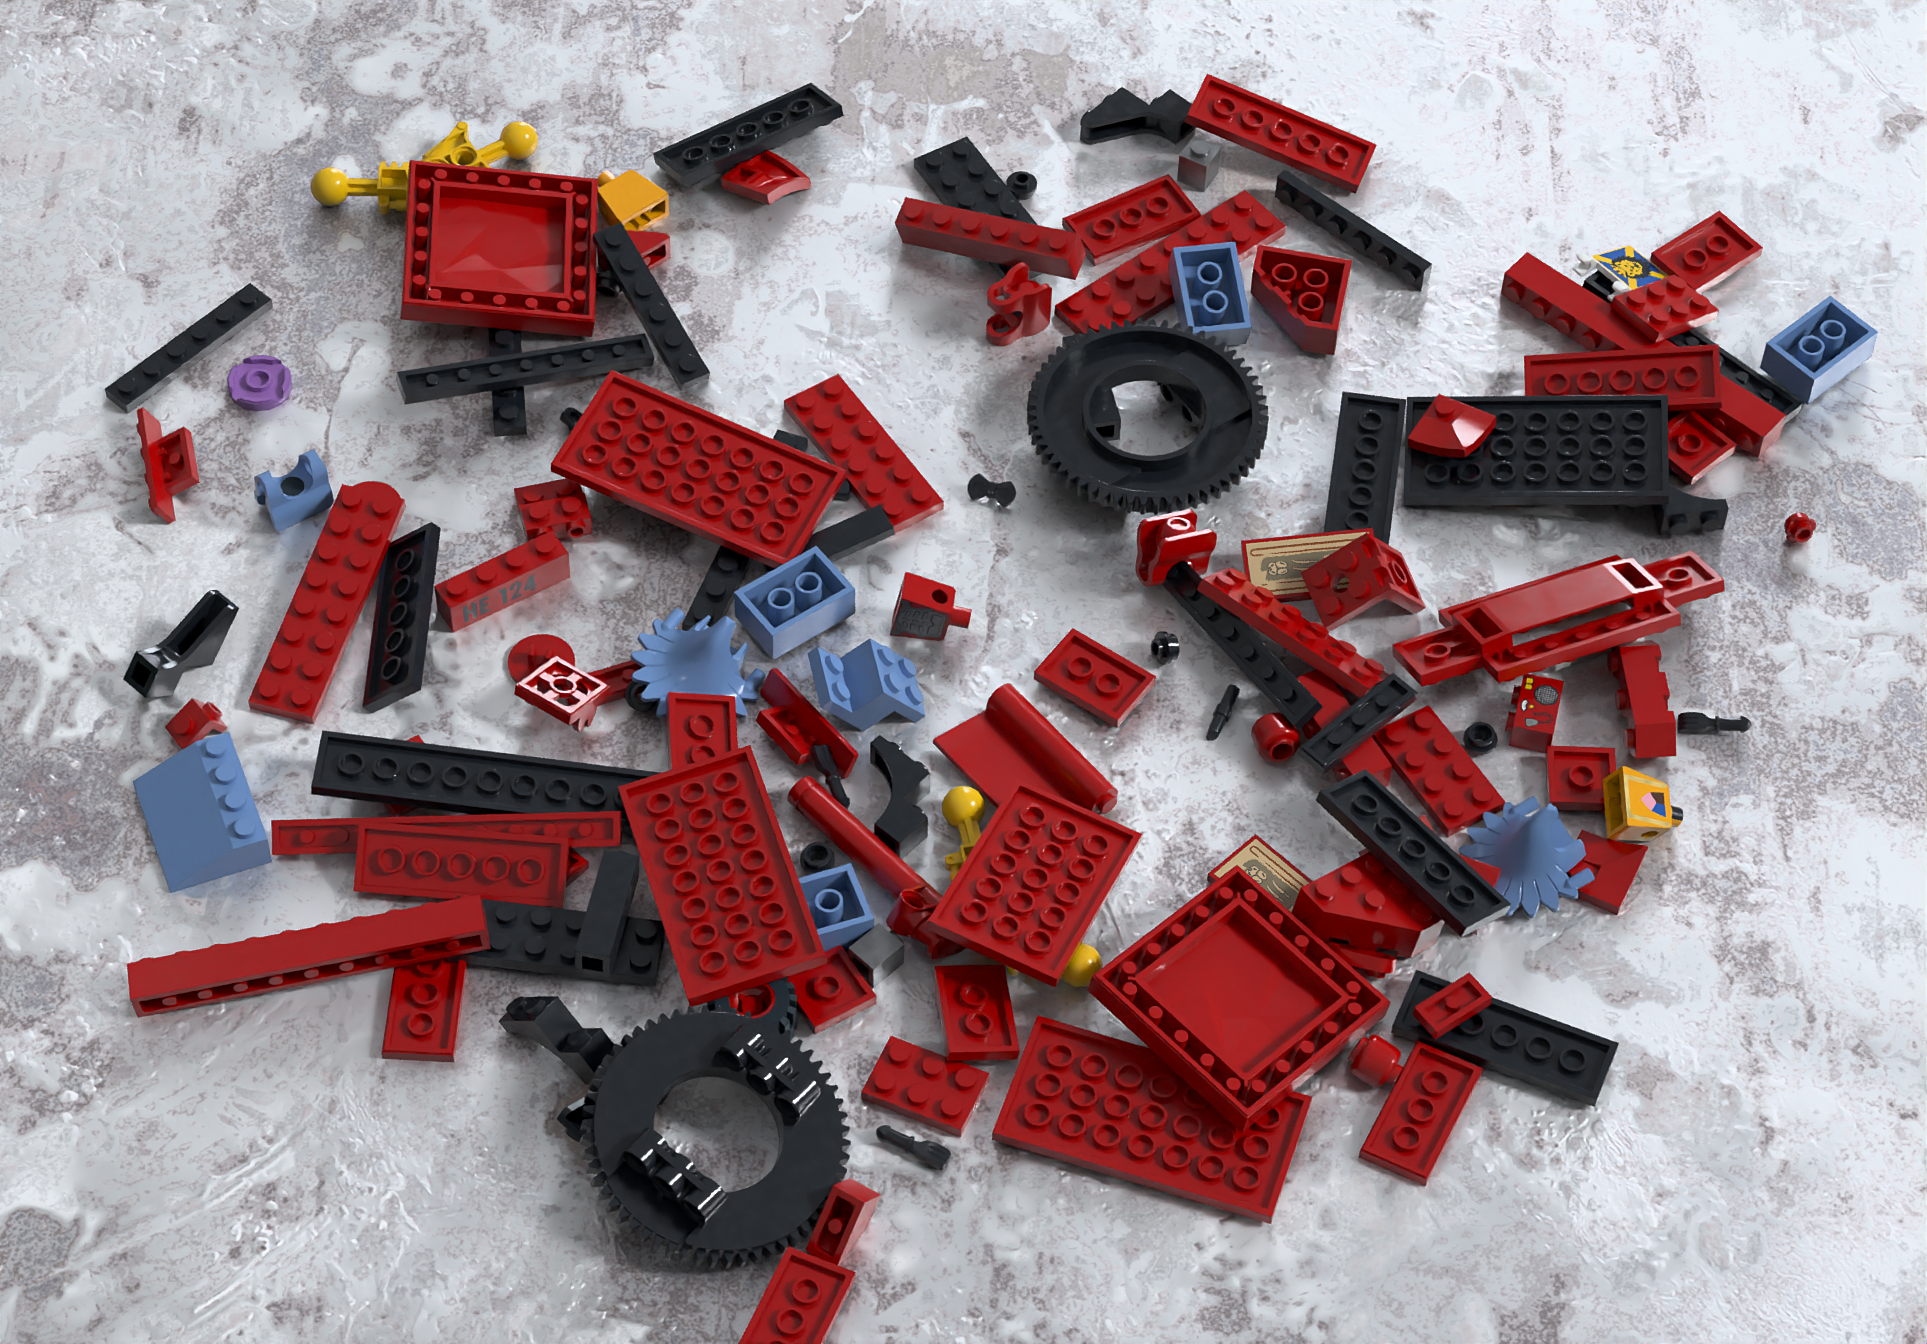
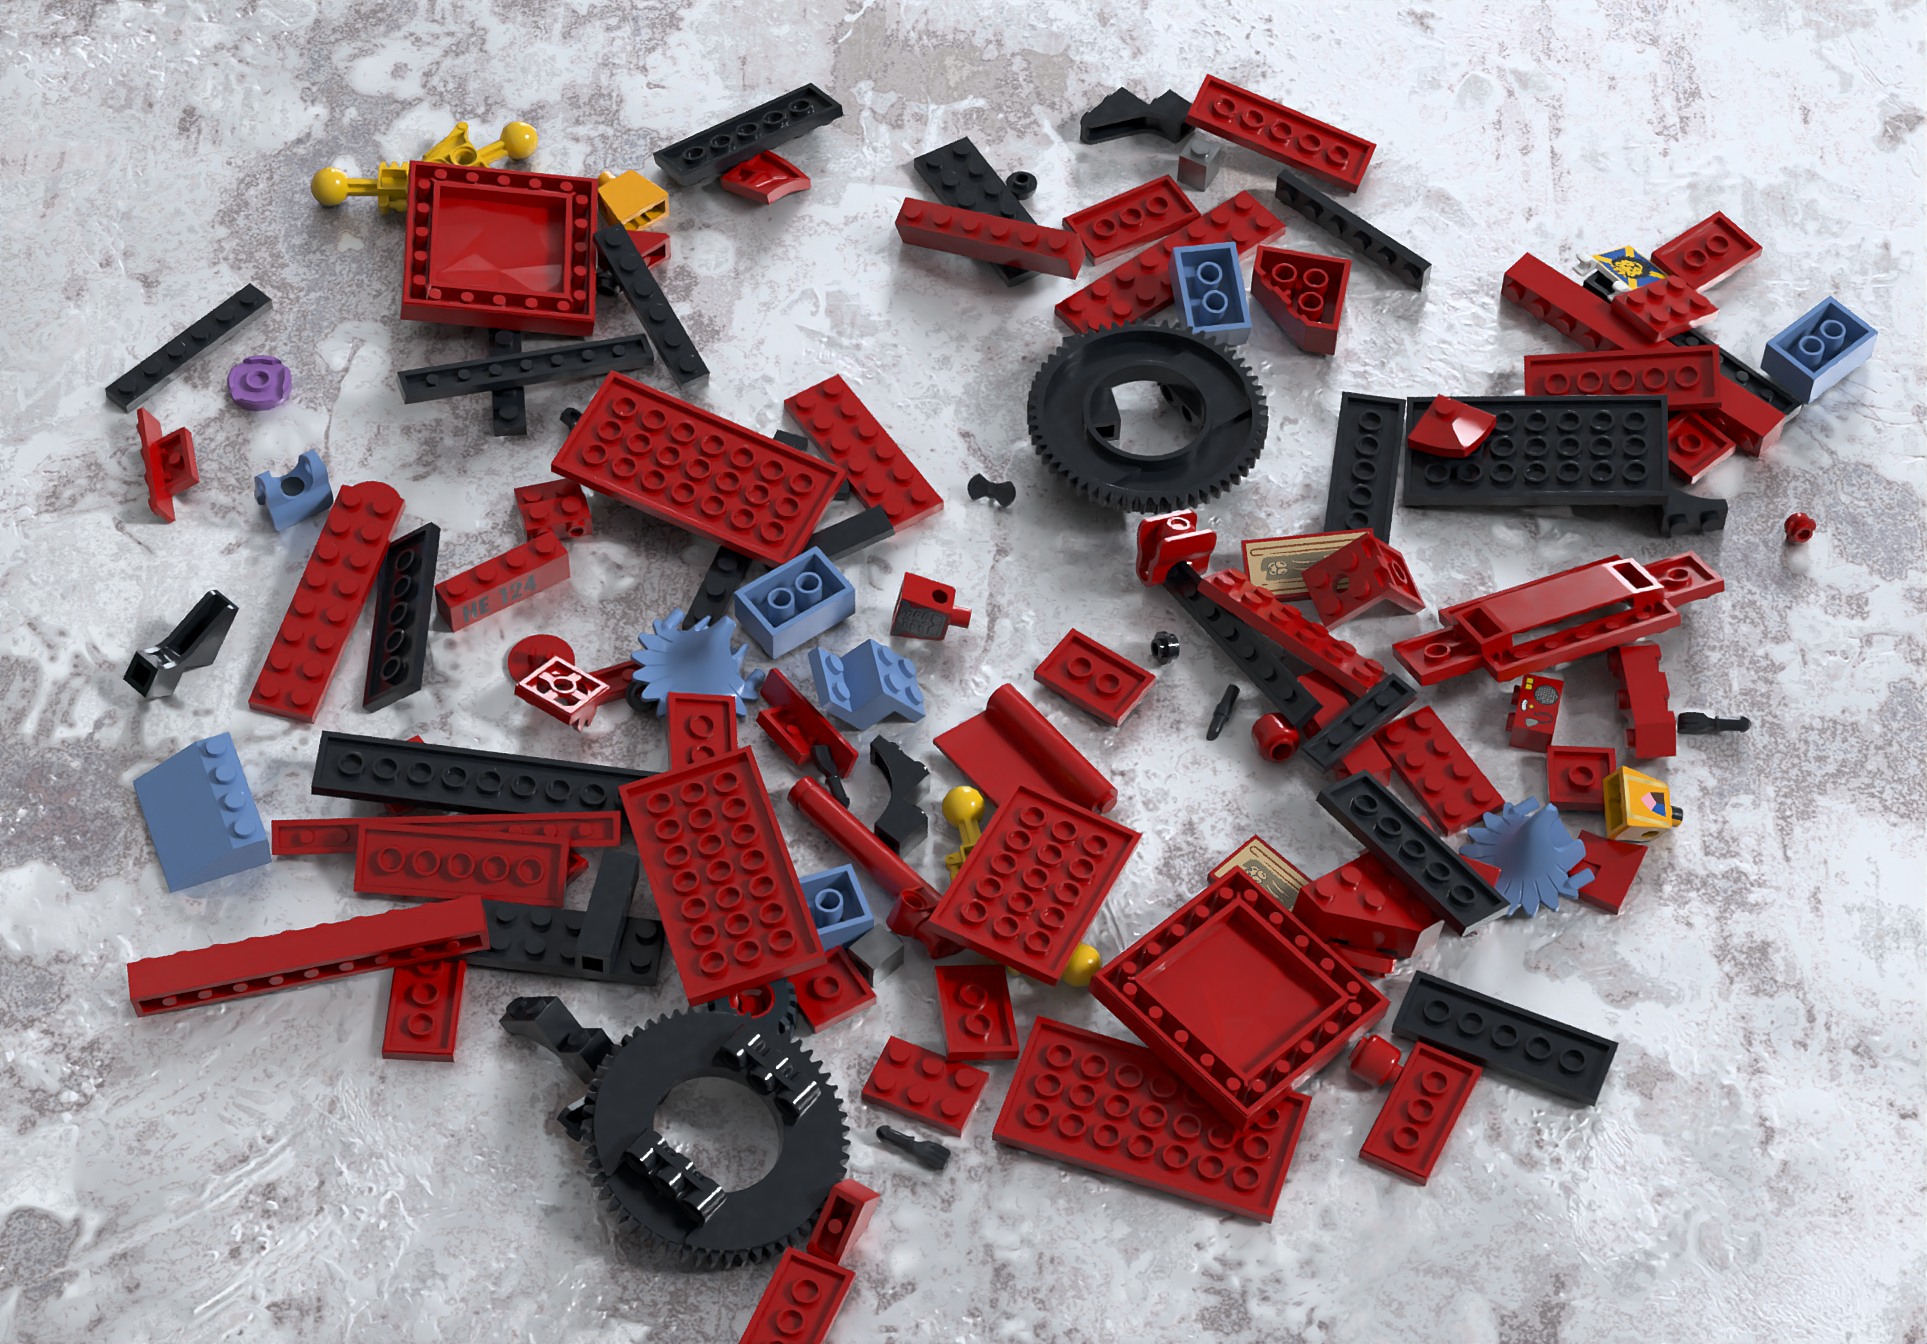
red bracket [165,698,228,750] -> none
black plate [800,842,835,875] -> none
red piece [986,262,1052,346] -> none
red plate [1413,972,1492,1040] -> none
black plate [1463,722,1498,755] -> none

